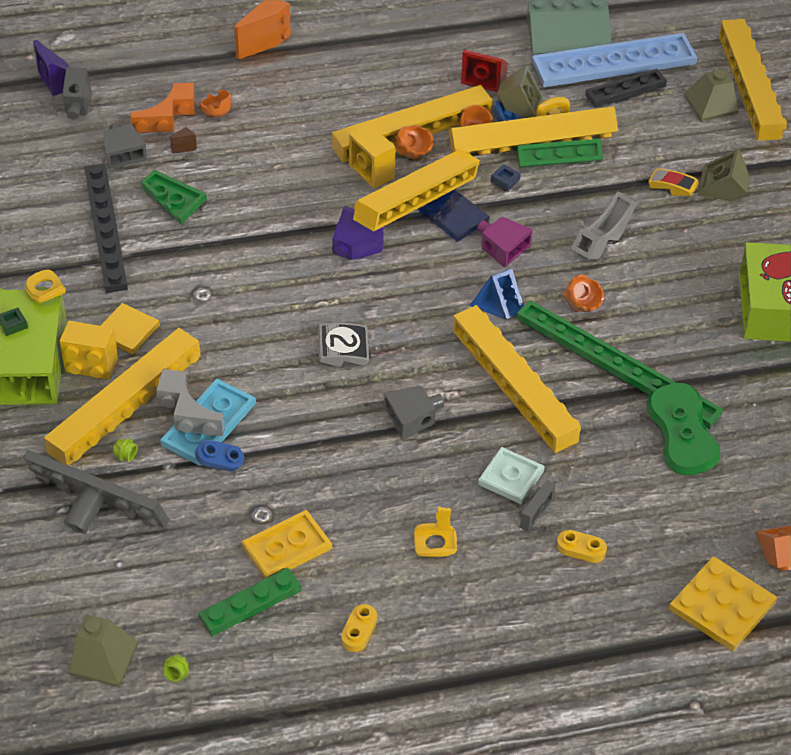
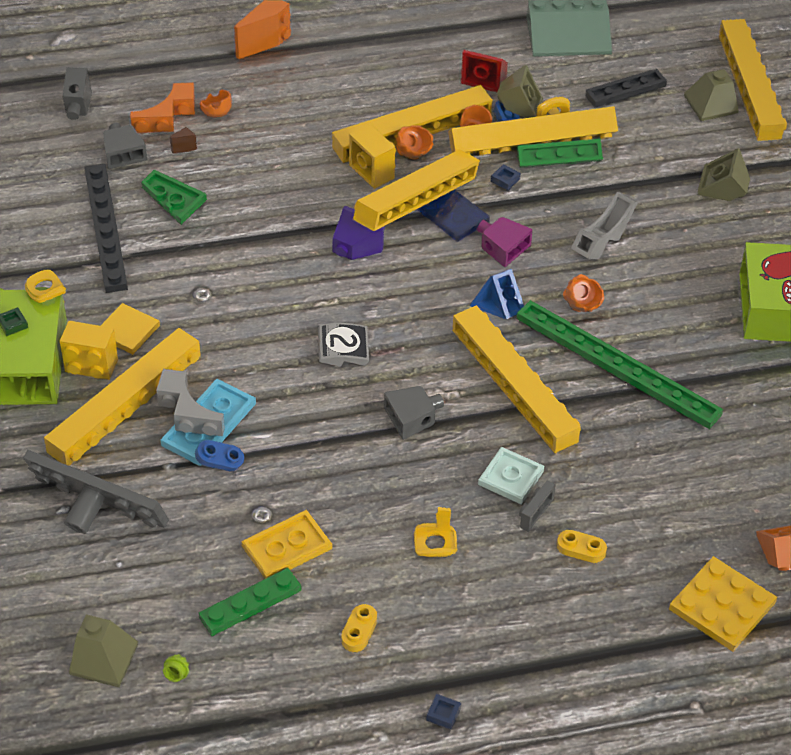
dark purple slope [33,40,69,96] -> none
lime plate [113,438,138,462] -> none
light blue plate [532,33,697,87] -> none
green plate [647,383,720,475] -> none
slope [648,169,699,196] -> none
none -> dark blue plate [426,694,461,730]

